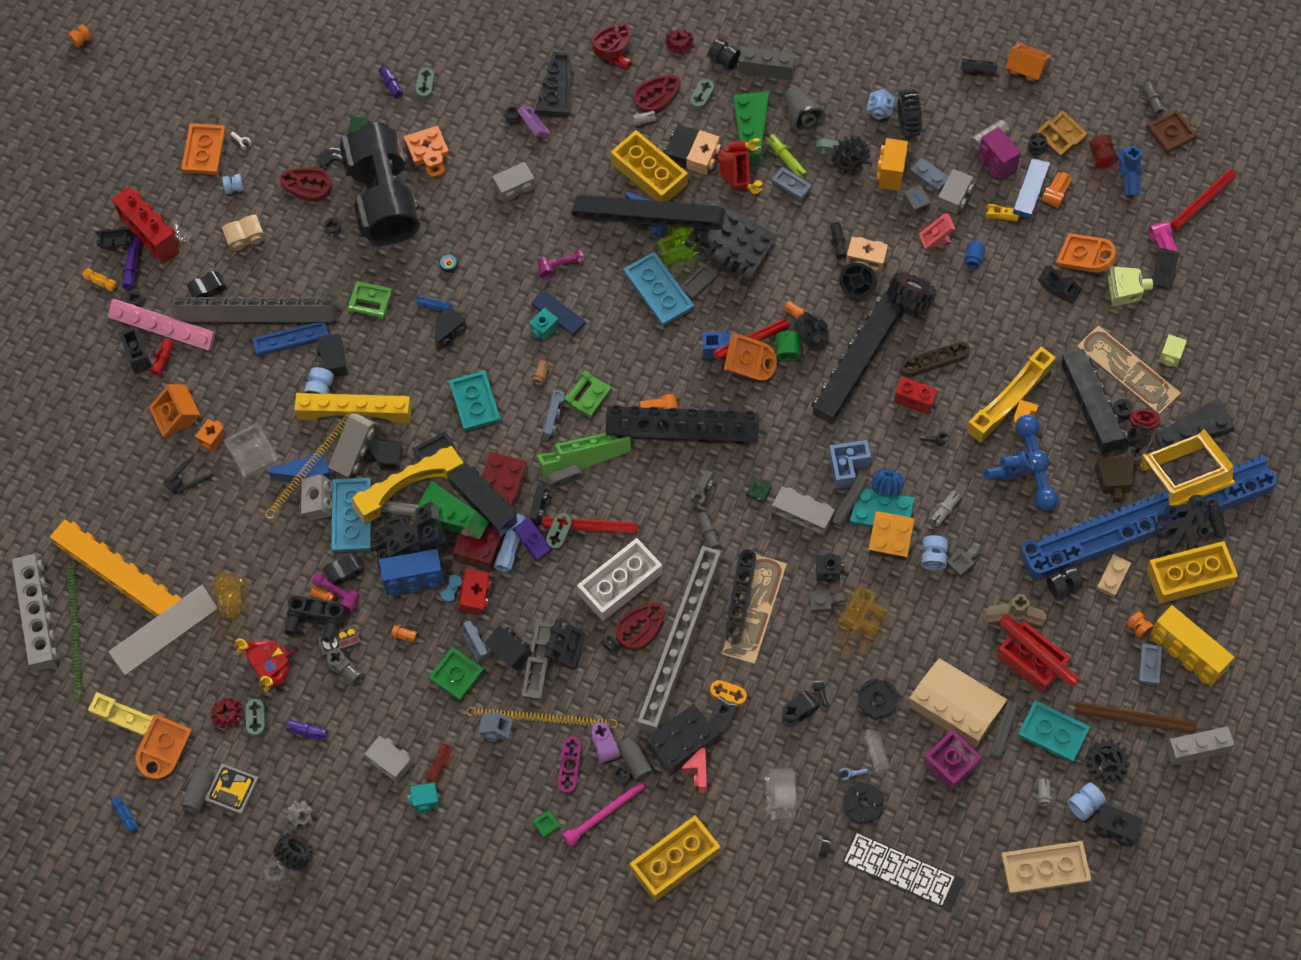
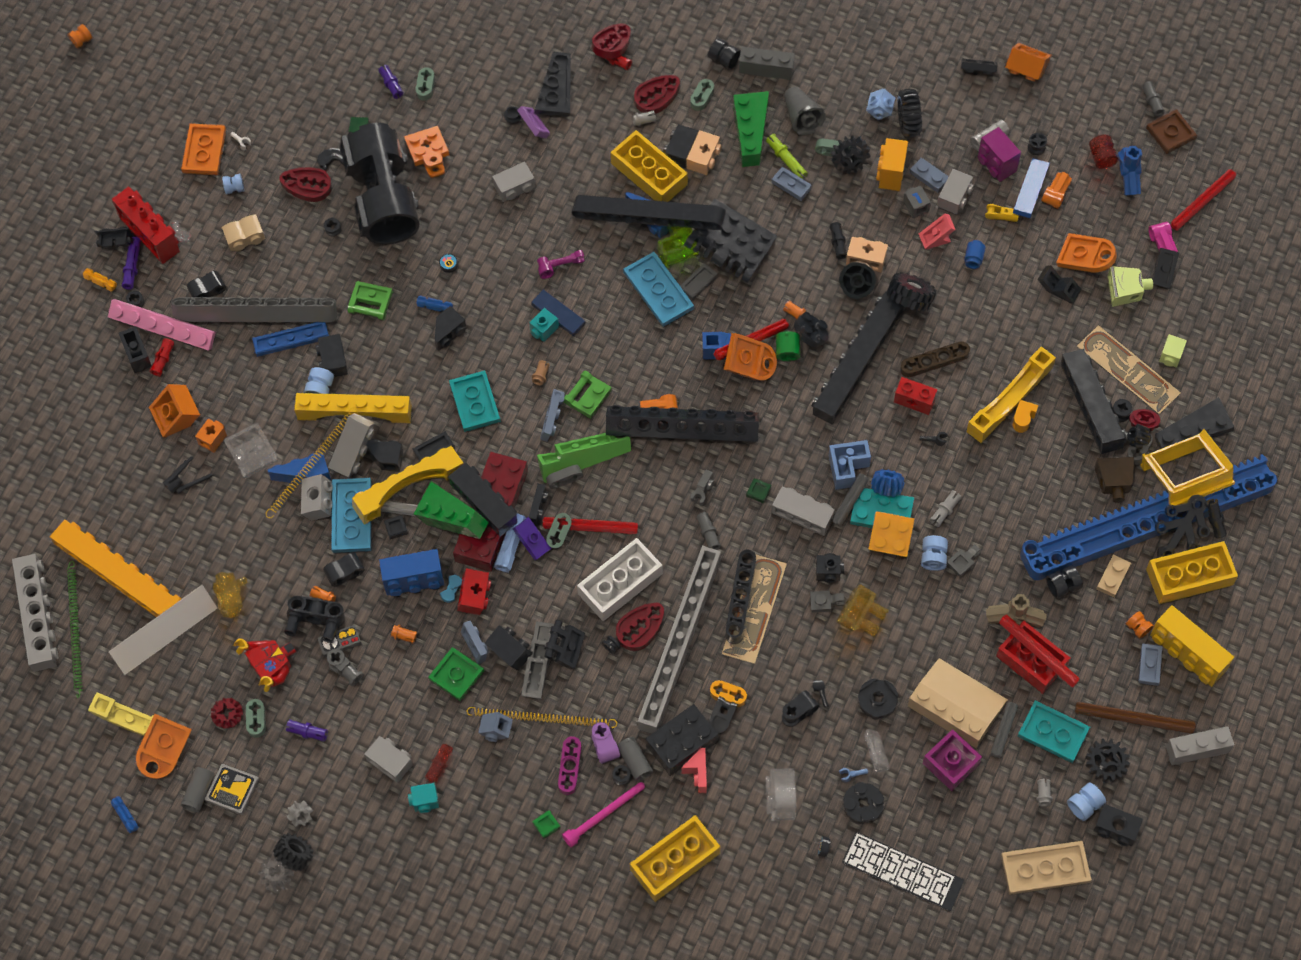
magenta brick [311,573,360,614] -> none
black bracket [371,501,446,570] -> none
dark red gear [665,28,694,54] -> none
red torso [717,138,763,194] -> none
blue connector [983,414,1059,512] -> none
pearl gold slope [1036,110,1088,156] -> none

